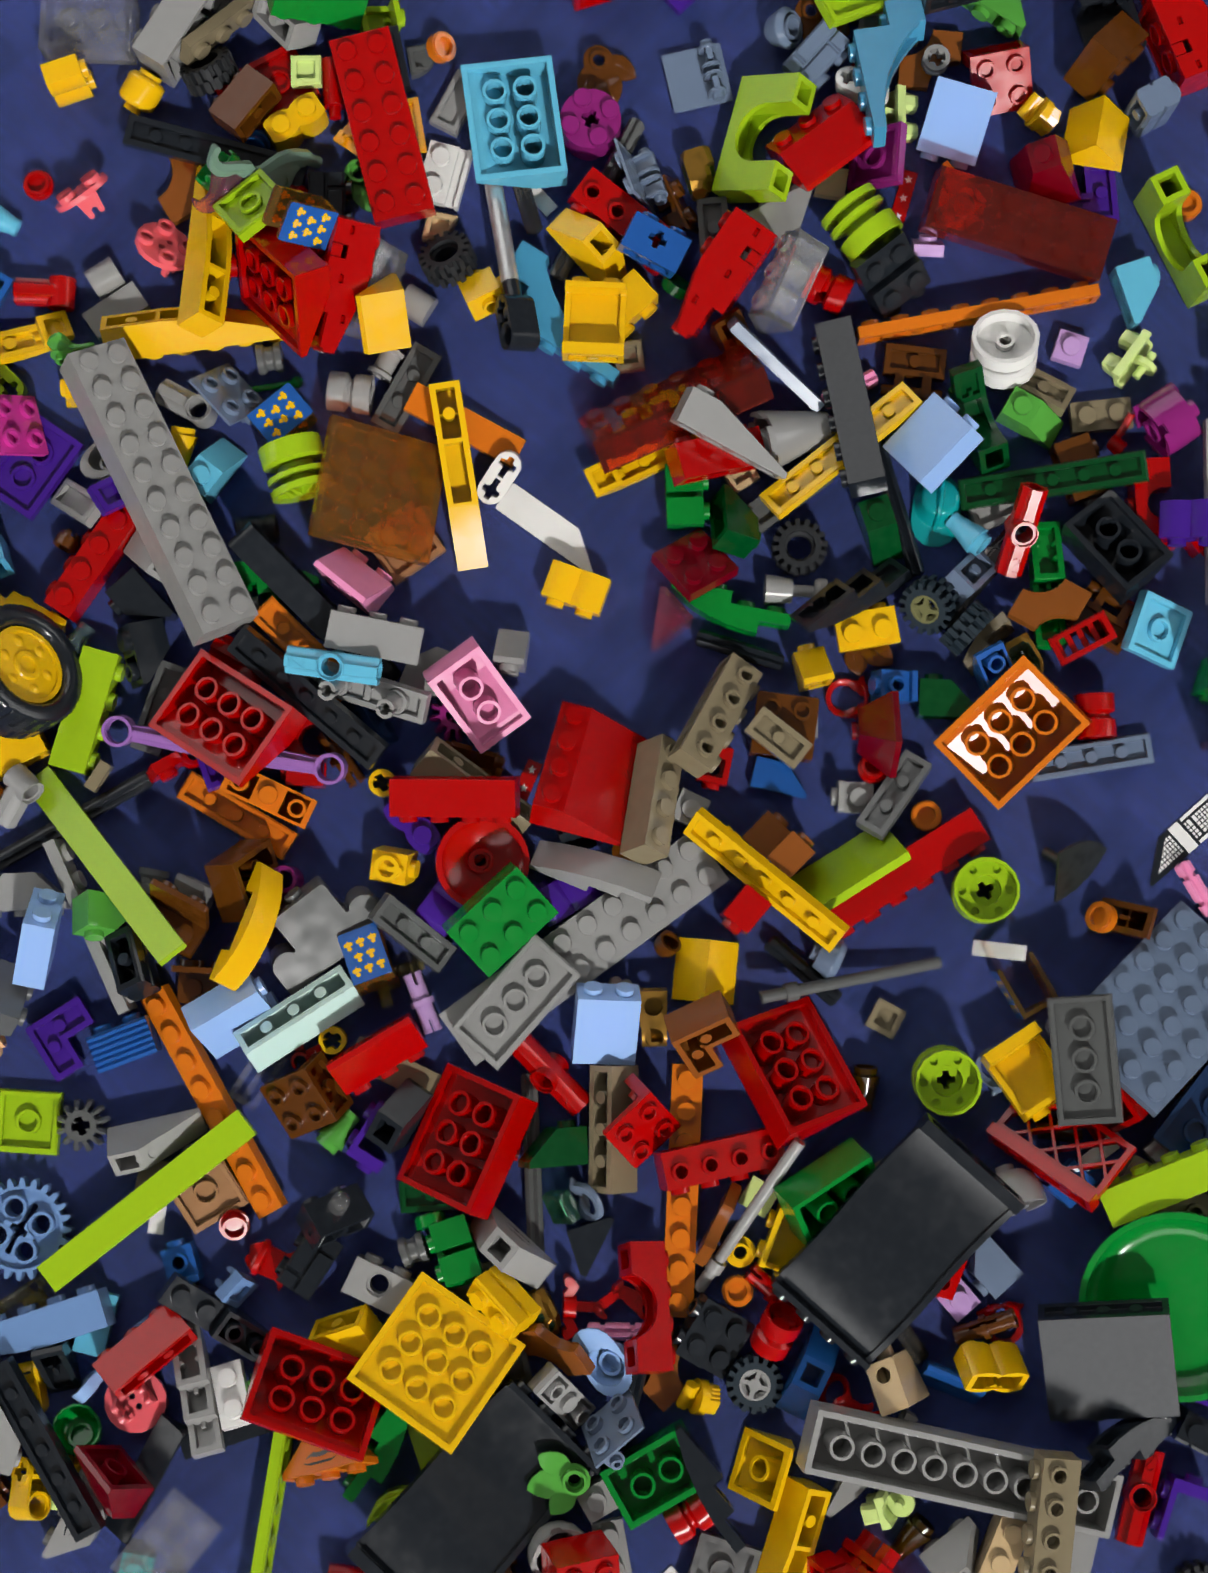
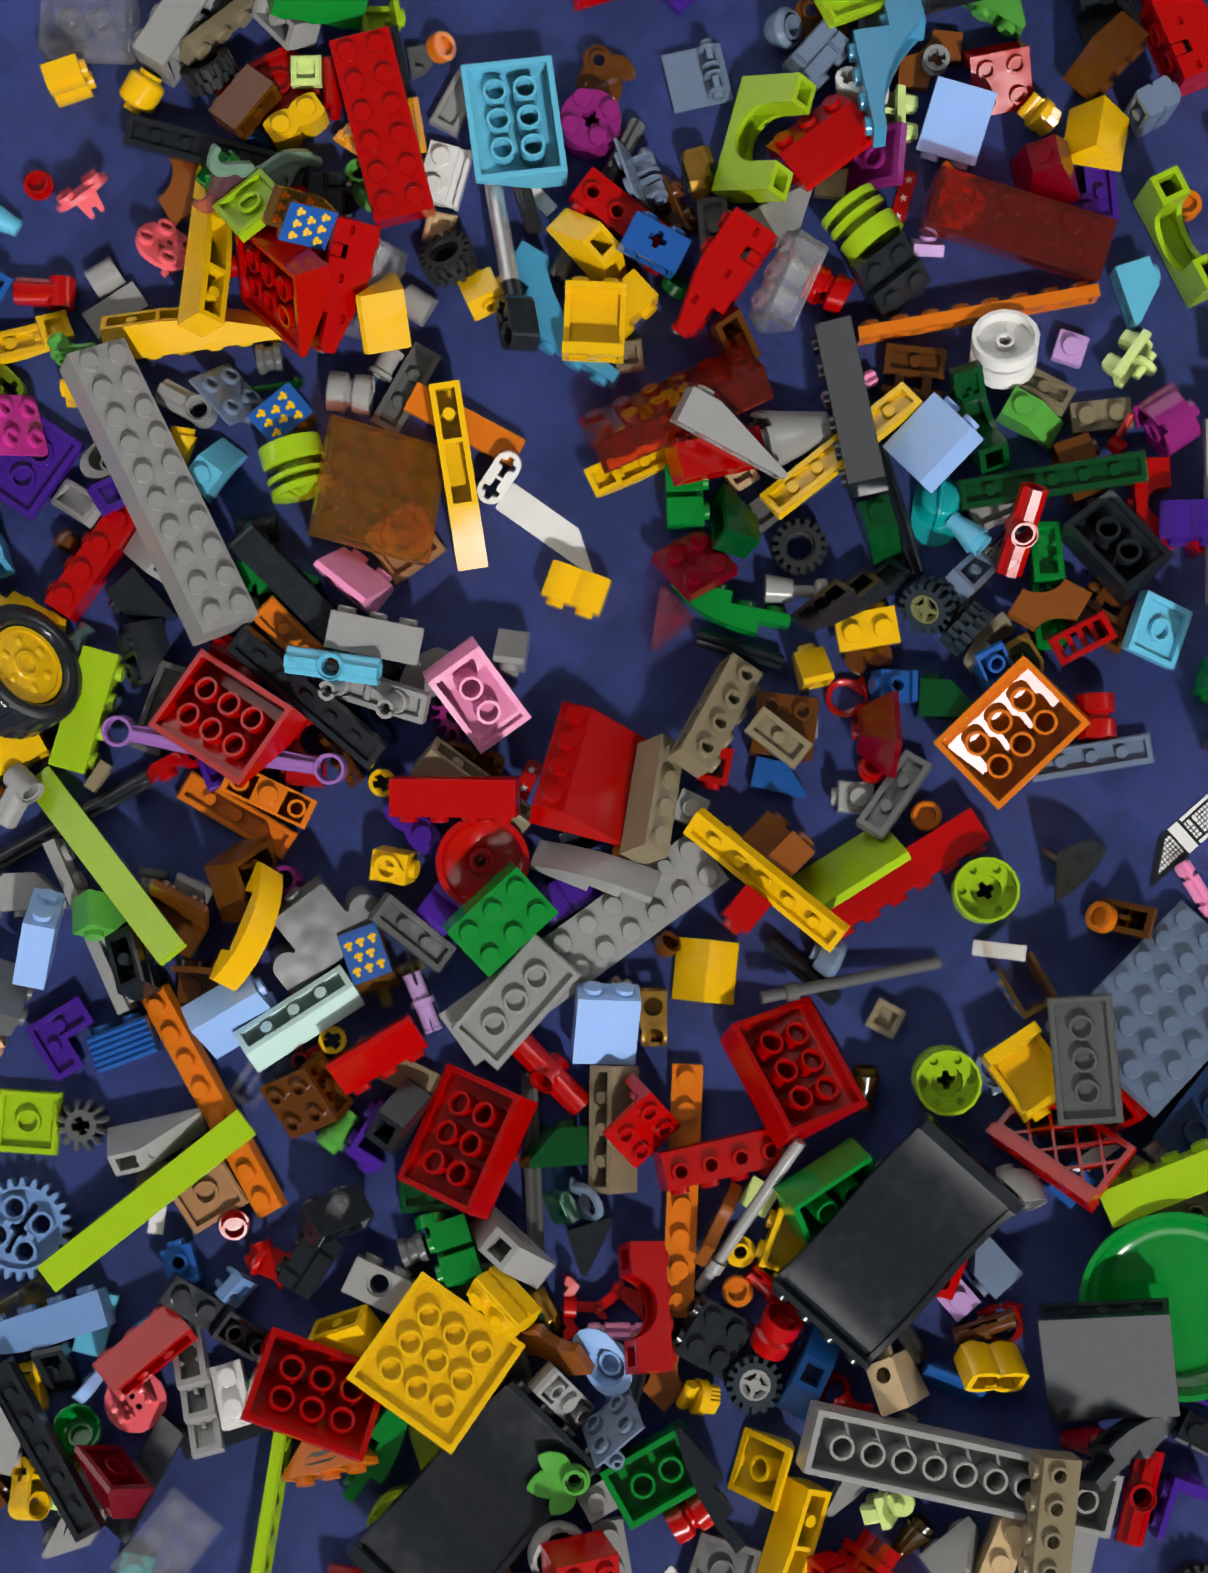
dark orange brick [663,990,741,1079] -> none
tile [727,315,825,412] -> none
none -> dark red cone [1060,1425,1106,1457]

